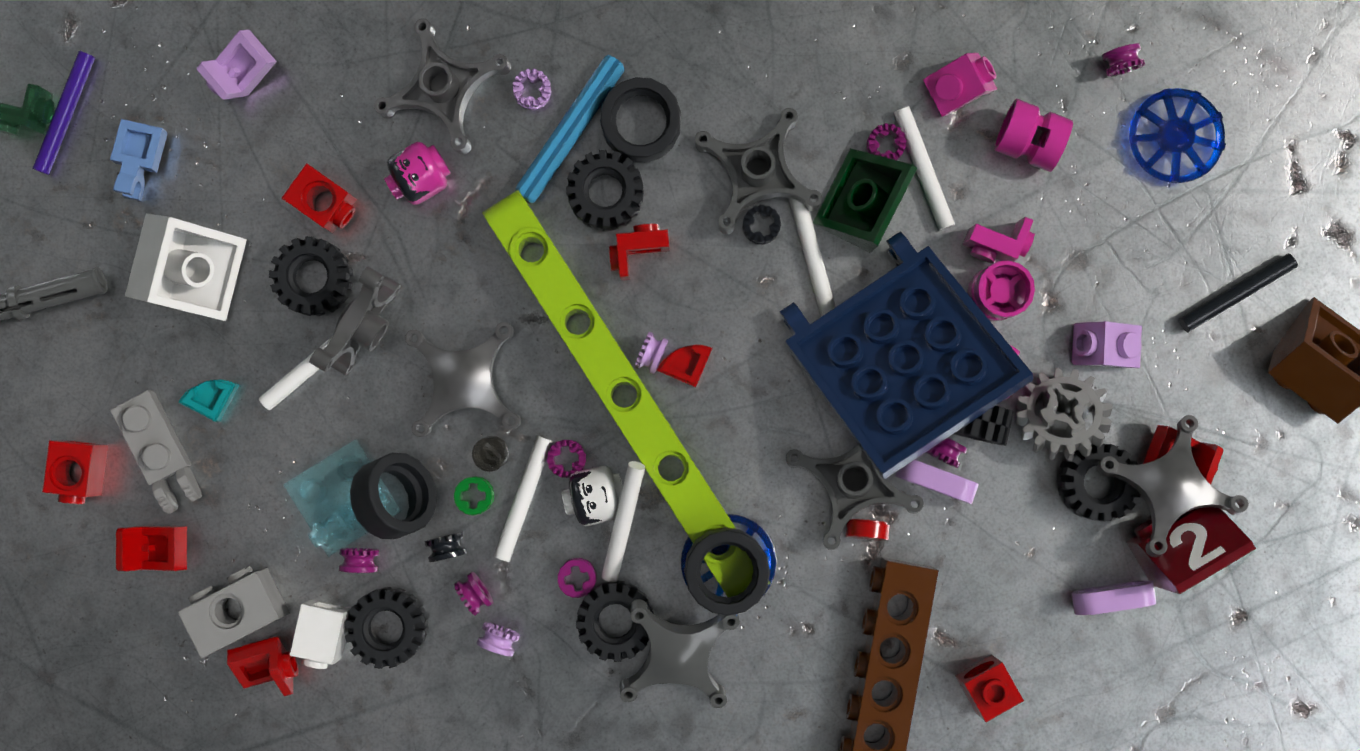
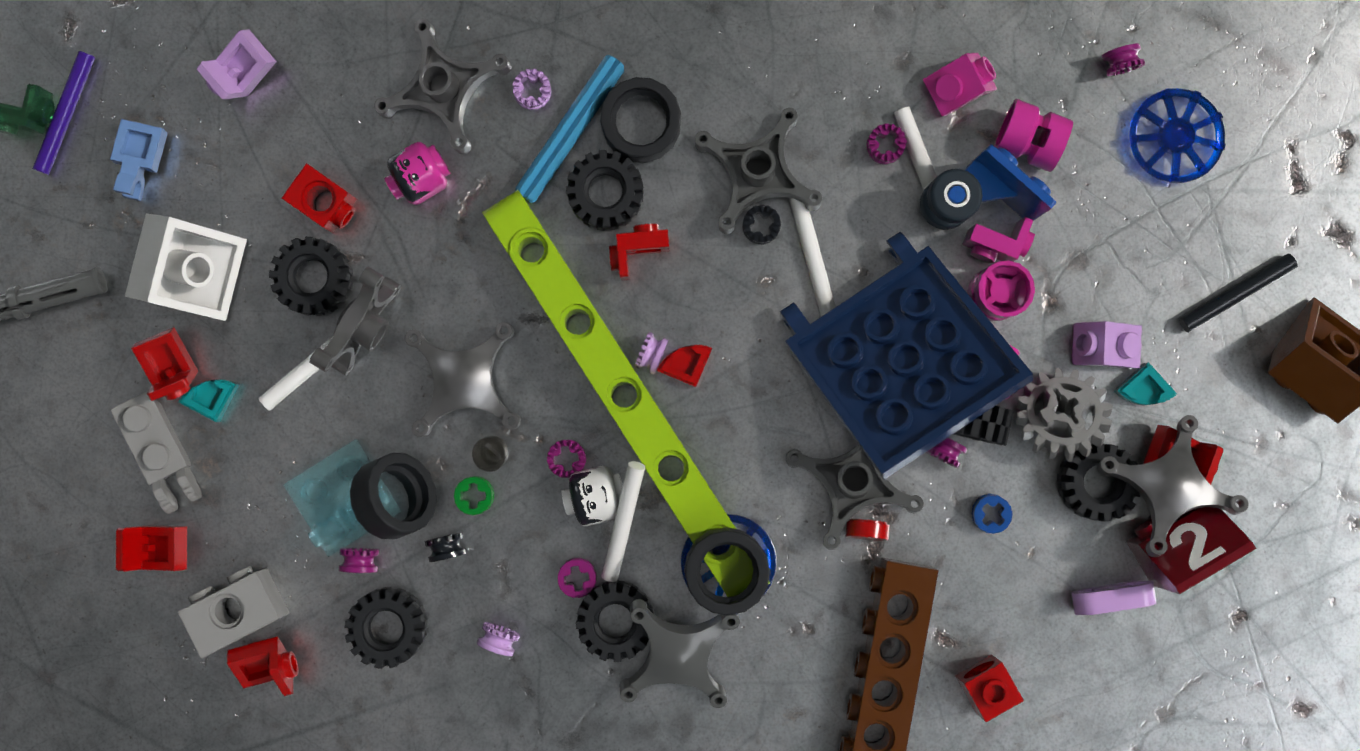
red brick [42,440,109,504] -> none
white brick [290,599,351,669] -> none
magenta bush [454,571,494,615] -> none
white bar [493,436,553,562] -> none
dark green slope [813,148,917,253] -> none
lavender beam [895,460,979,504] -> none
none -> red bracket [131,327,199,401]
none -> plate [920,144,1057,230]
none -> blue bush [971,493,1013,534]
none -> teal tile [1114,362,1177,405]

